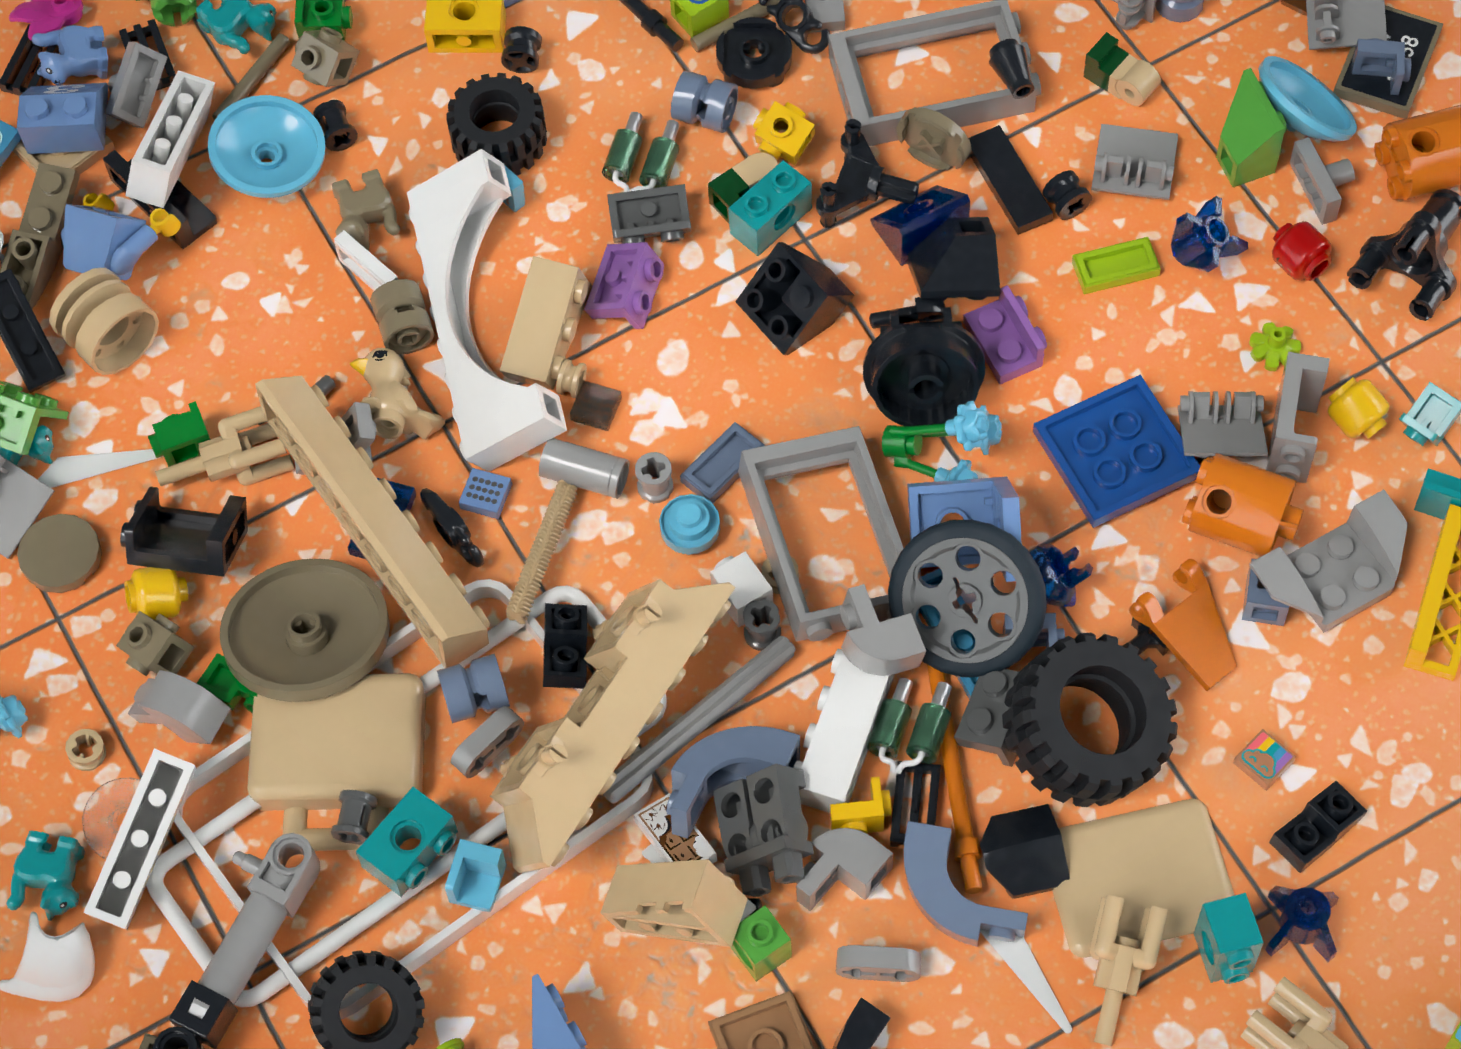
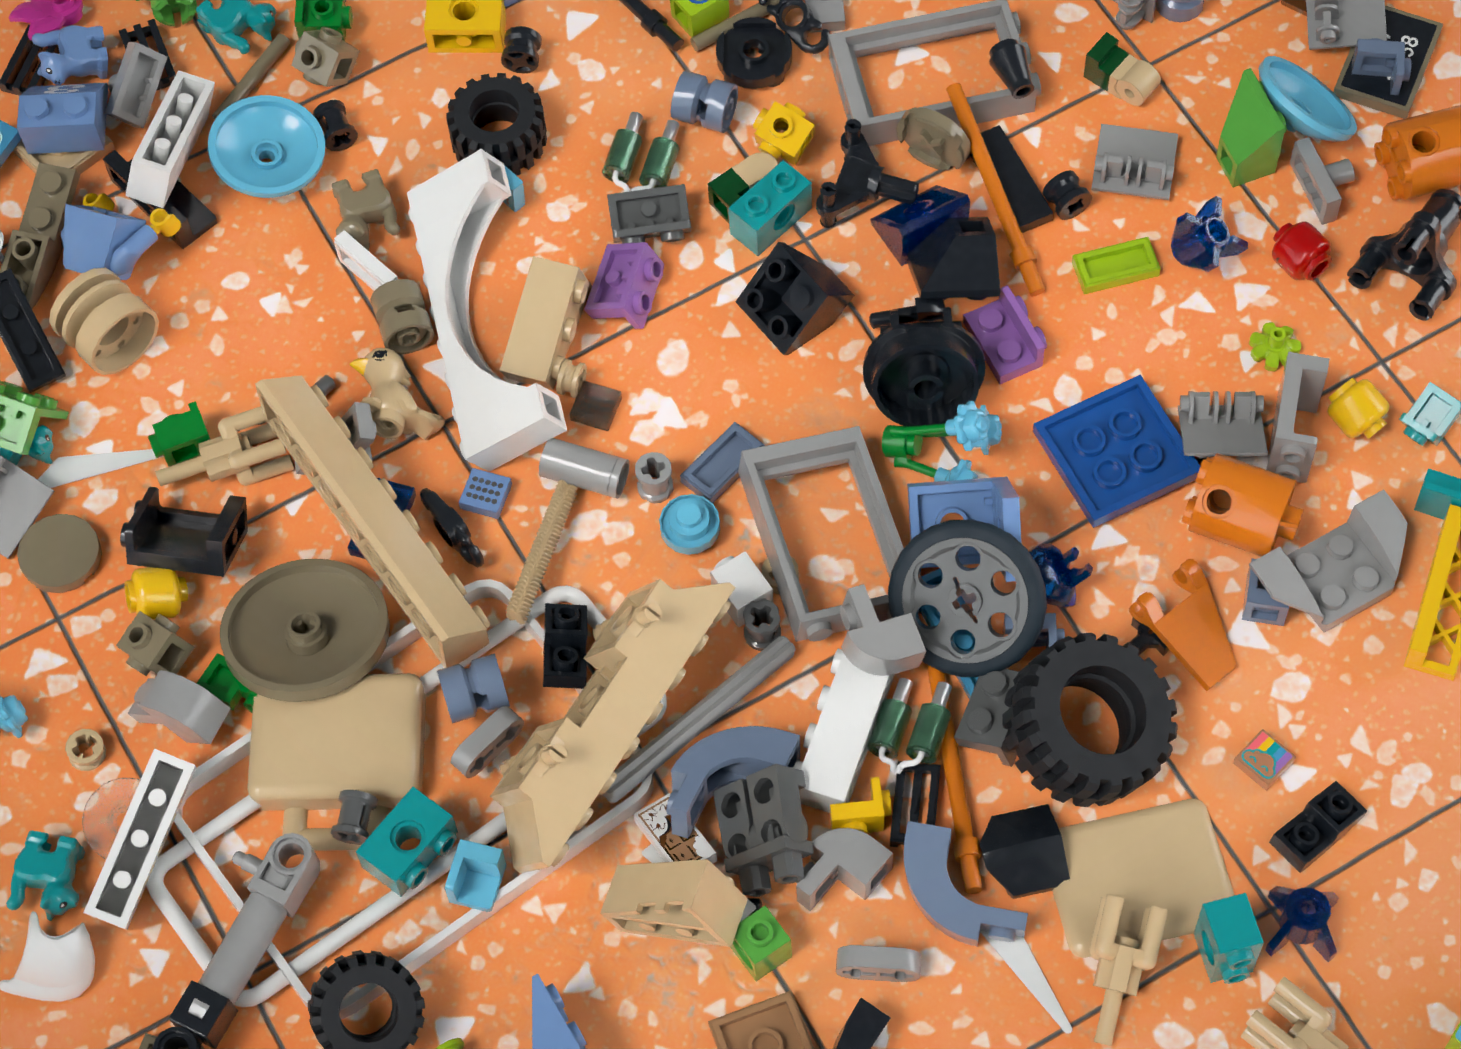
none -> orange bar [946,83,1045,297]

